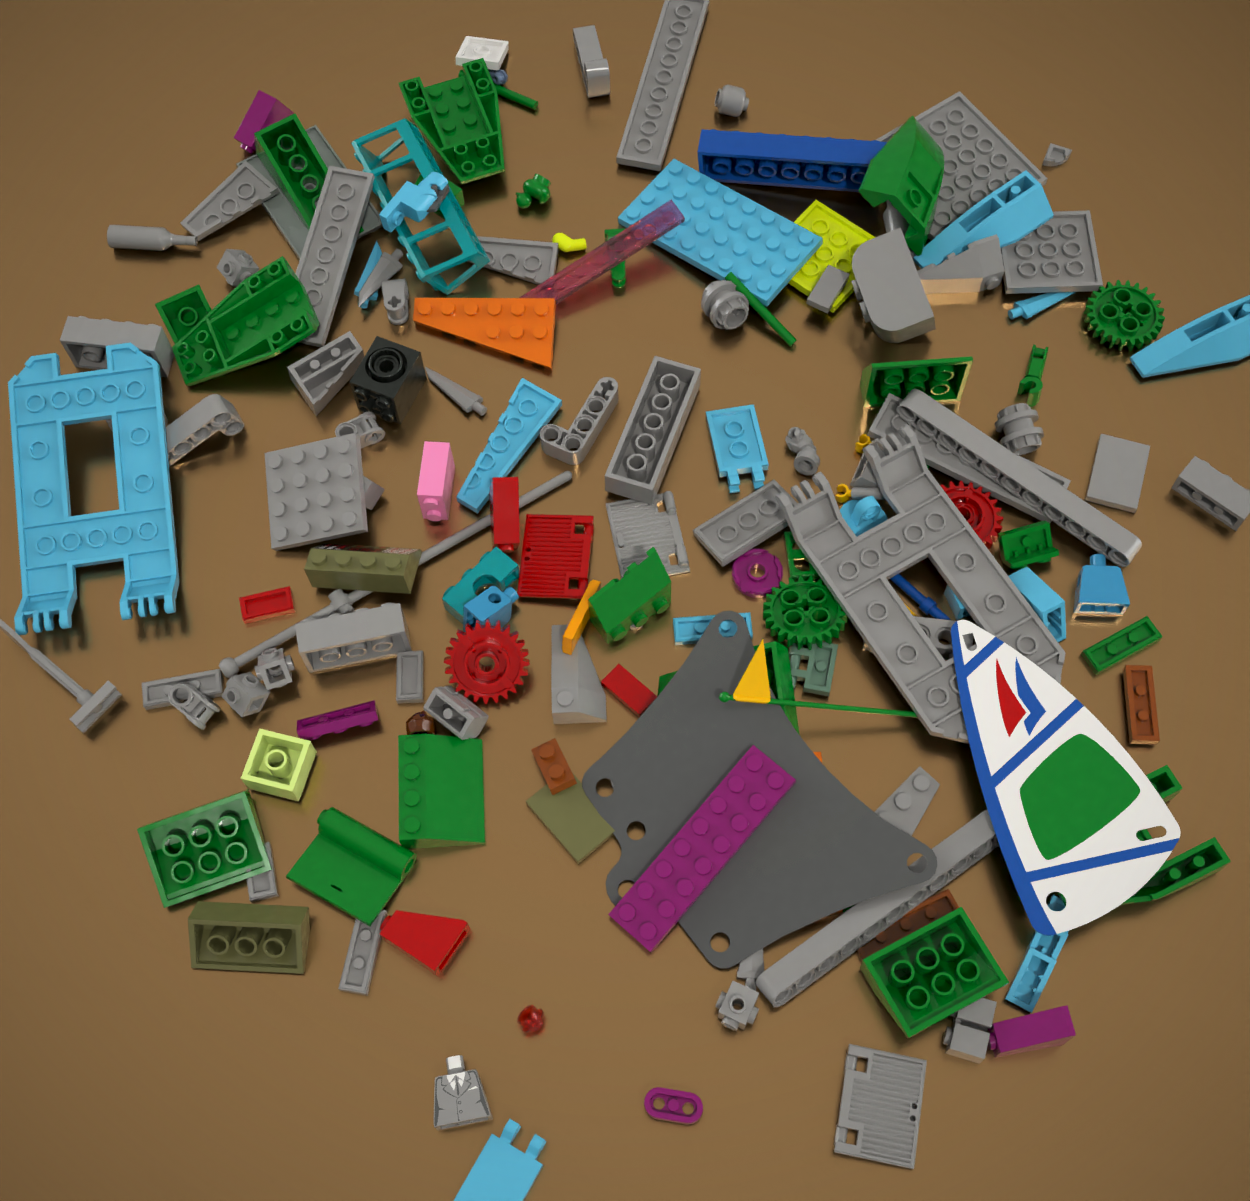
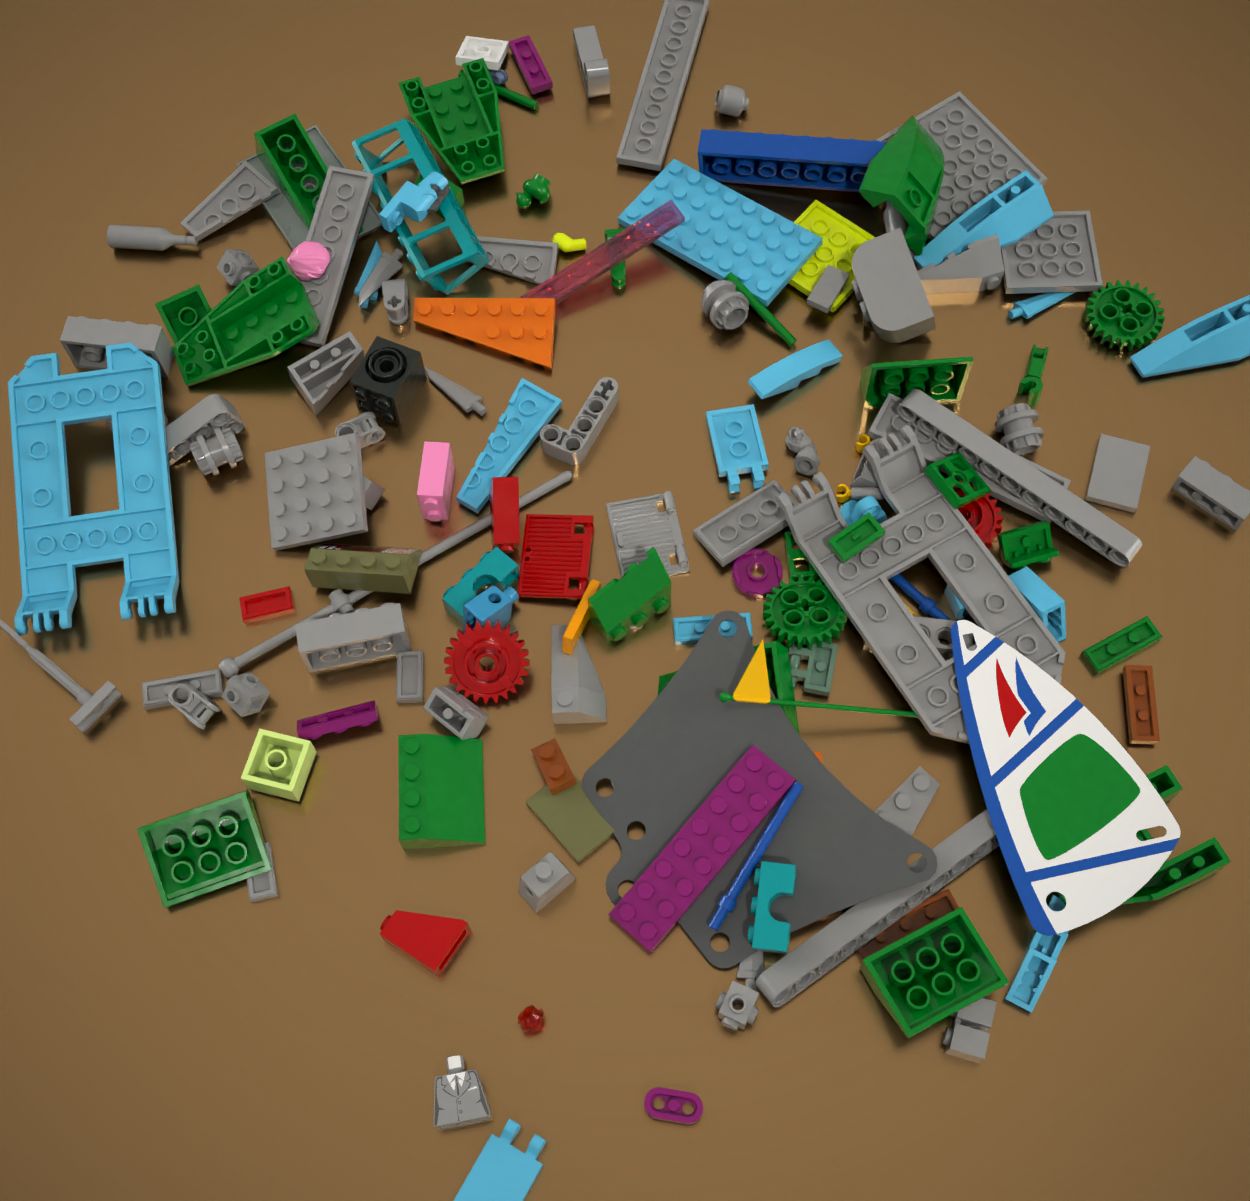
olive slope [188,901,310,974] -> none
magenta slope [234,90,294,154] -> none
light grey brick [254,648,295,690] -> none
green door [286,807,417,926] -> none
light grey tile [338,910,387,996] -> none
reddish brown rock [406,710,437,735] -> none
red tile [601,664,657,718] -> none
light grey brick [605,356,701,505] -> none
light grey window [834,1044,927,1169] -> none
magenta slope [988,1005,1076,1058] -> none
light grey tile [1042,143,1072,166] -> none
dark azure torso [1073,554,1130,615] -> none
none -> light grey piece [190,427,244,476]
none -> bright pink hair [287,241,331,281]
none -> magenta plate [509,35,553,95]
none -> light grey torso [518,852,576,913]
none -> blue bar [708,781,804,931]
none -> medium azure slope [748,339,843,399]
none -> teal arch [748,861,797,954]
none -> green plate [827,513,886,564]
none -> green piece [923,452,991,509]

